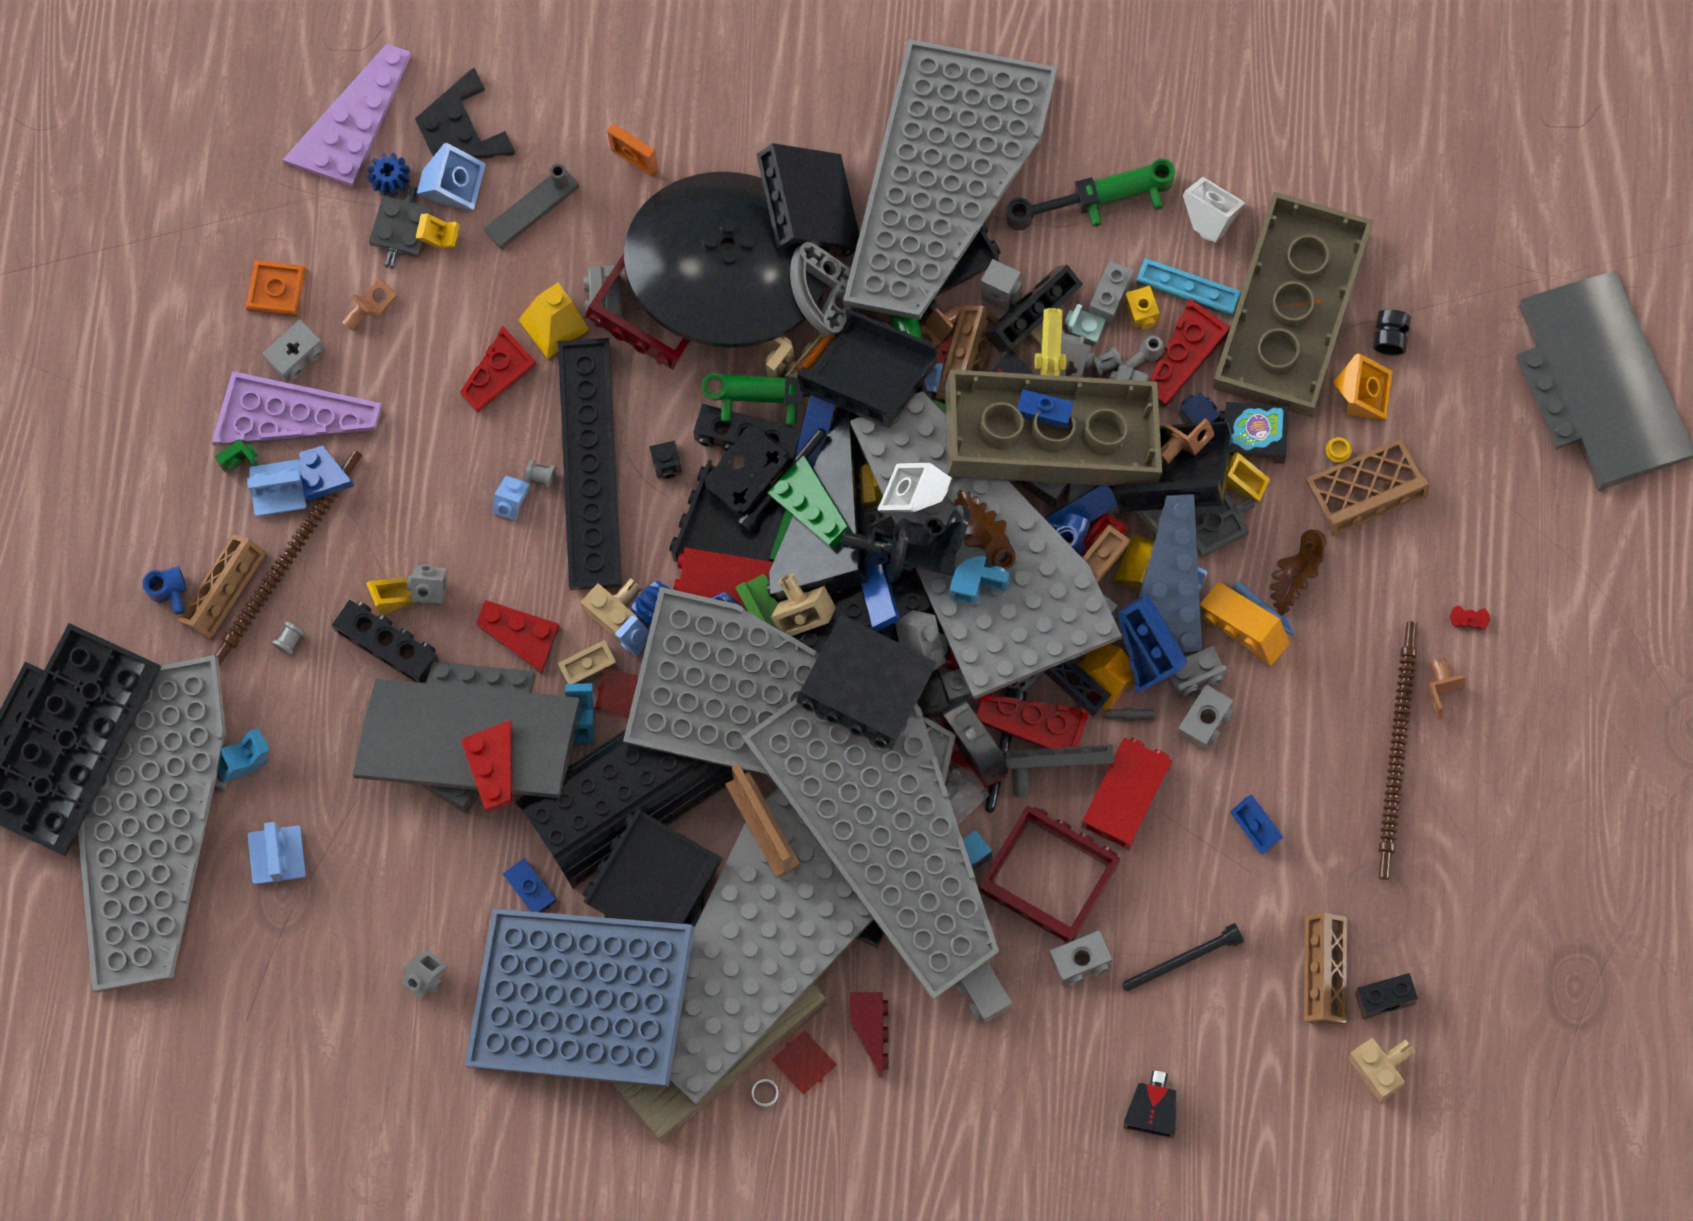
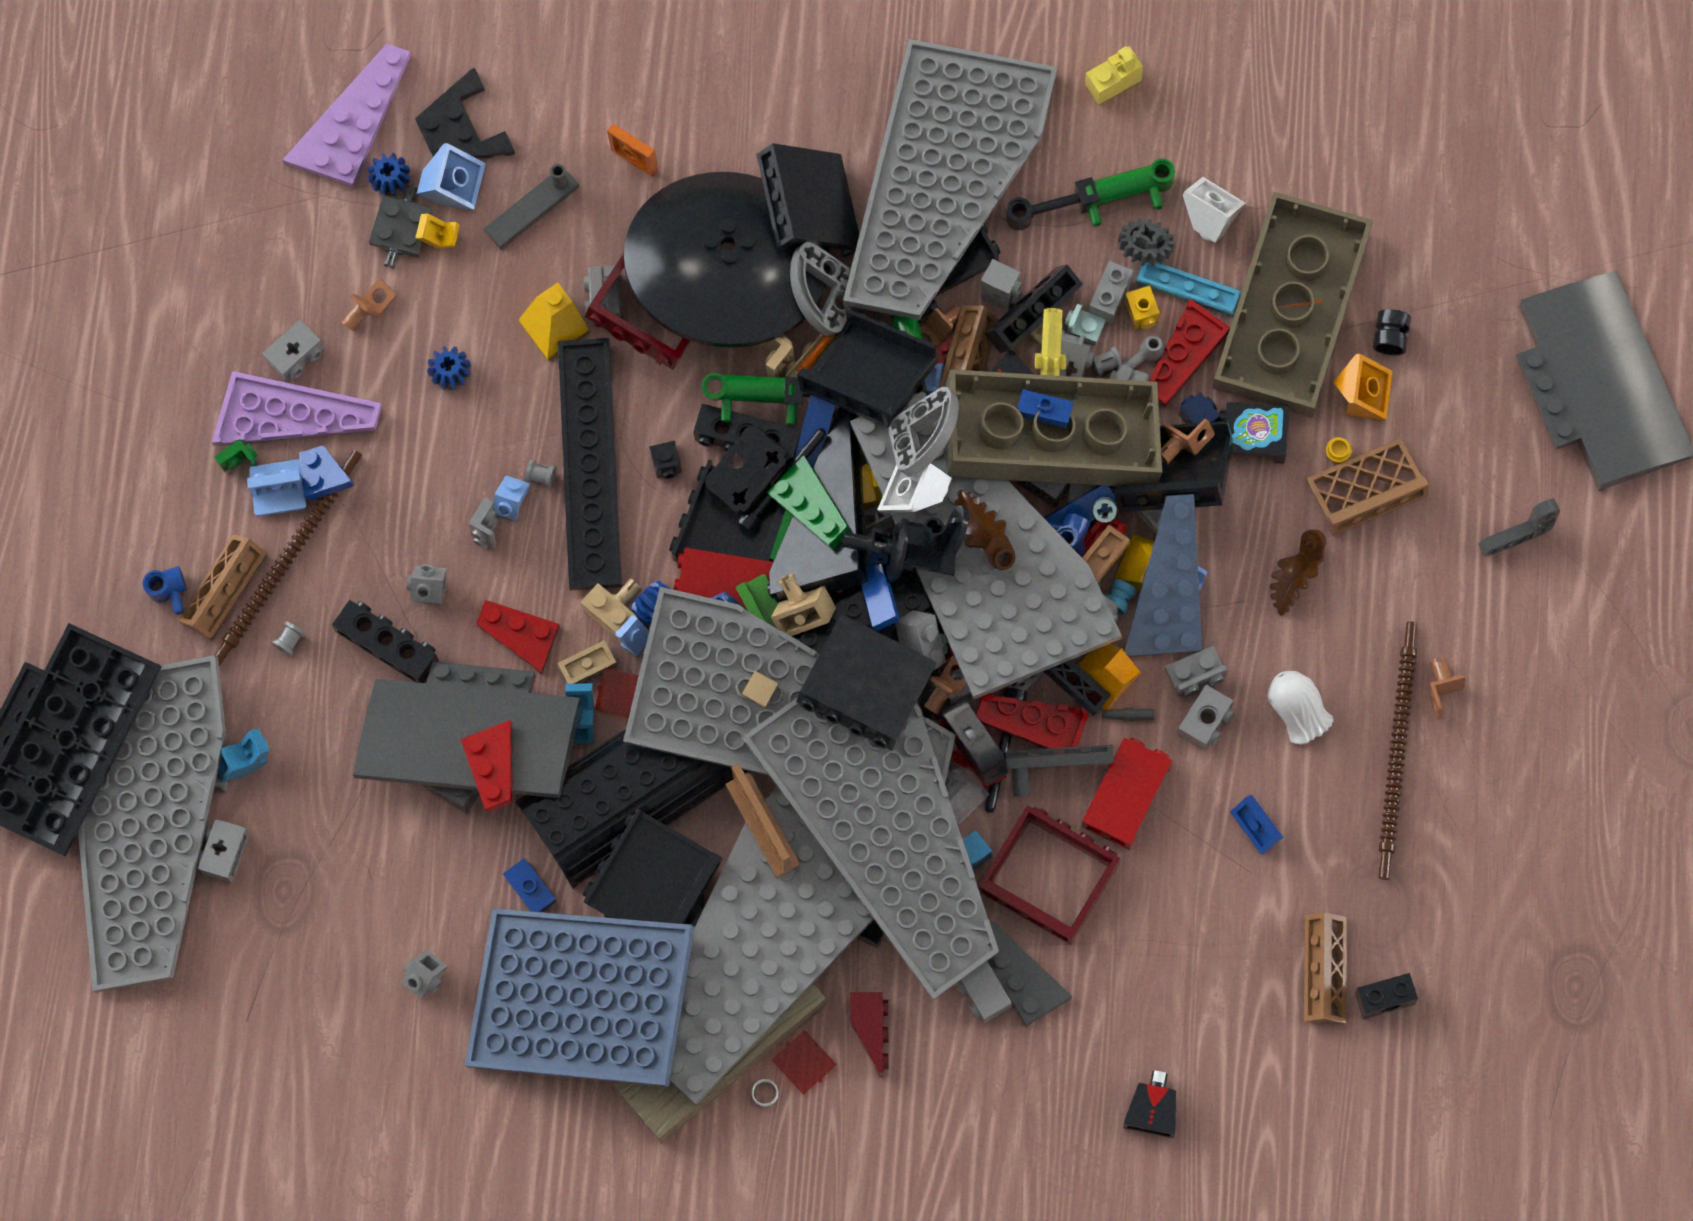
orange tile [246,260,306,317] -> none
light blue bracket [248,822,306,885] -> none
yellow slope [366,577,417,616] -> none
red wing [460,326,536,414] -> none
dark azure brick [949,556,1010,605] -> none
light grey brick [1049,930,1112,986] -> none
blue wedge [1118,594,1188,694] -> none
black piece [1122,923,1244,991] -> none
dark grey plate [1195,490,1255,558] -> none
light orange wedge [1200,581,1290,667] -> none
yellow slope [1225,453,1270,502] -> none
medium blue piece [1232,581,1294,635] -> none
tan brick [1348,1037,1415,1102] -> none
red piece [1450,606,1490,630] -> none
none -> light grey brick [197,819,250,883]
none -> blue gear [427,346,471,390]
none -> light grey bracket [469,497,498,549]
none -> tan tile [742,671,778,708]
none -> light grey beam [889,387,959,477]
none -> nougat bracket [924,655,966,714]
none -> dark grey wing [987,921,1072,1026]
none -> light yellow hinge [1085,46,1143,105]
none -> light aqua bush [1093,497,1117,522]
none -> medium azure wheel [1105,579,1137,615]
none -> dark grey gear [1118,218,1175,266]
none -> white piece [1268,671,1334,745]
none -> dark grey beam [1478,498,1560,557]

